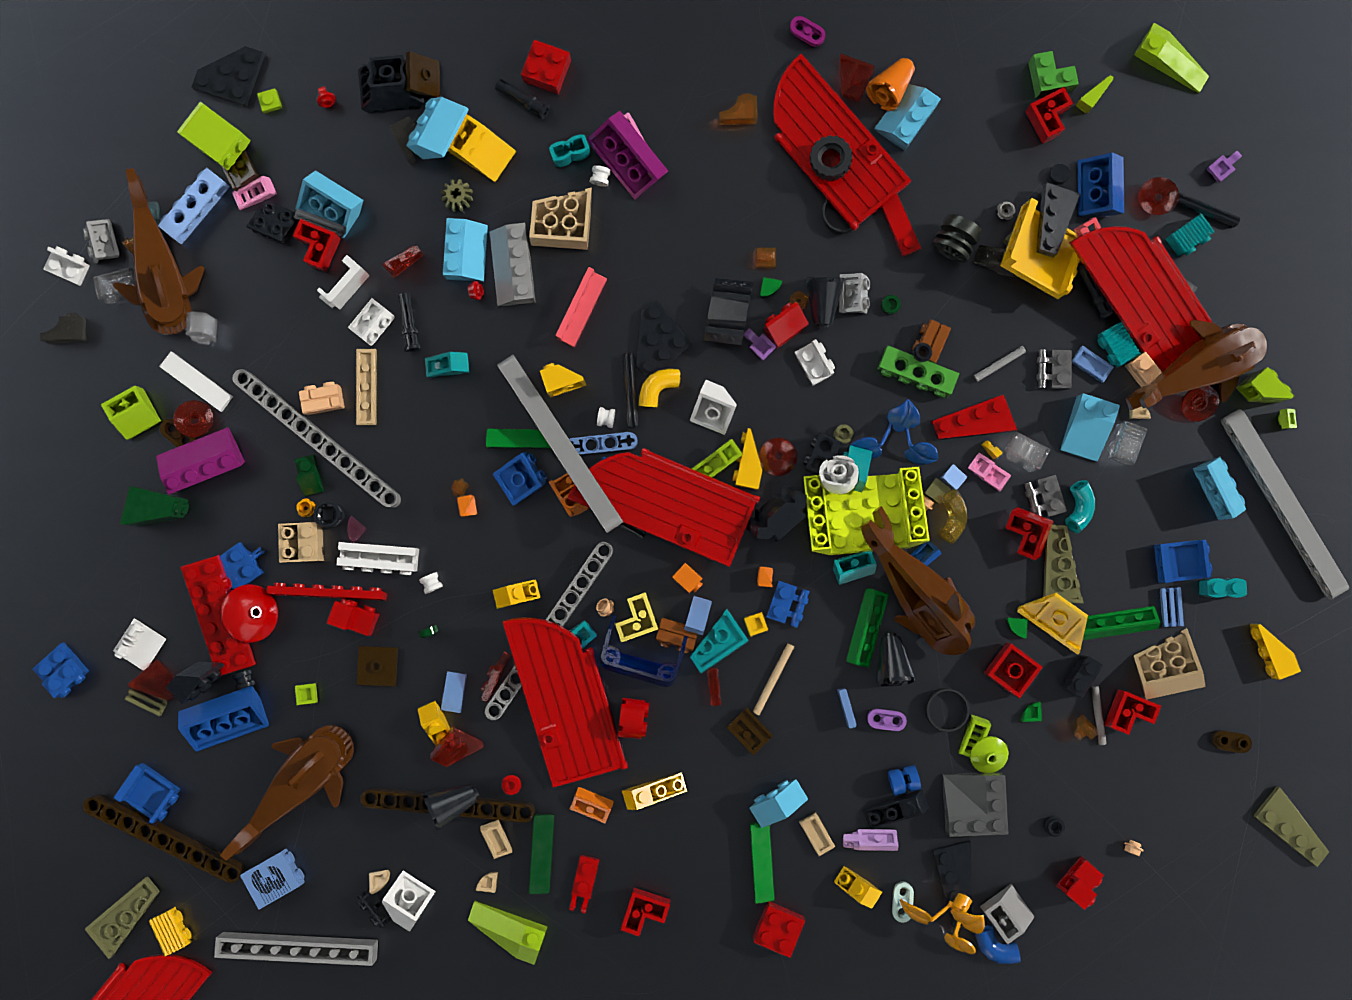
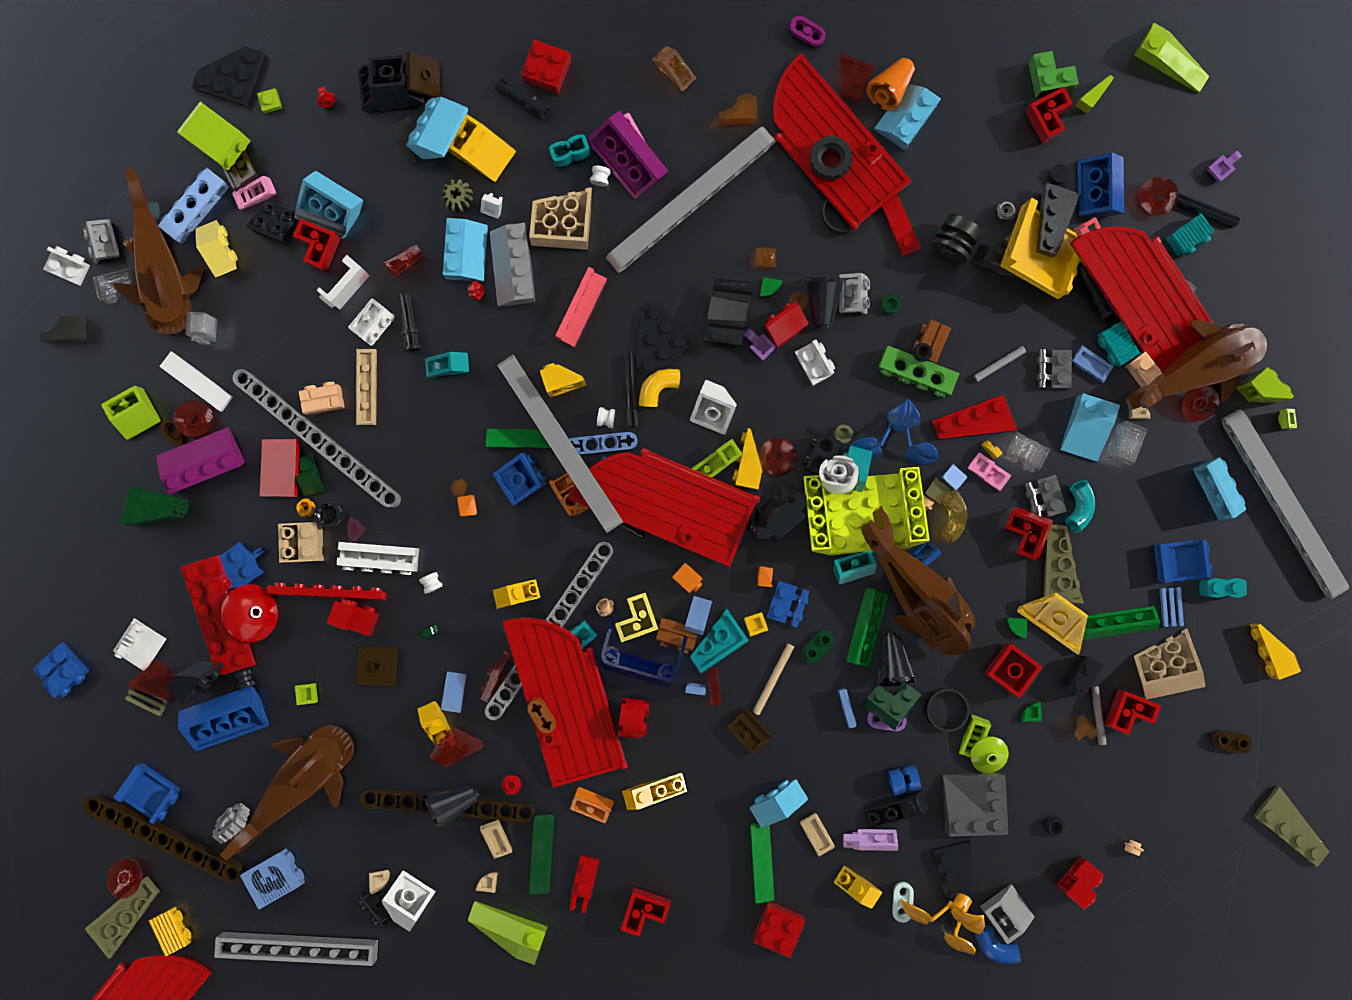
none -> clear red dish [107,858,142,898]
none -> light yellow brick [195,220,238,278]
none -> light grey gear [212,803,250,843]
none -> tile [260,439,300,497]
none -> white tile [480,193,502,219]
none -> dark orange beam [528,698,556,734]
none -> light grey beam [606,126,775,273]
none -> clear orange arch [652,46,696,91]
none -> medium blue tile [685,682,706,696]
none -> dark green plate [801,630,835,663]
none -> dark green brick [863,683,921,731]

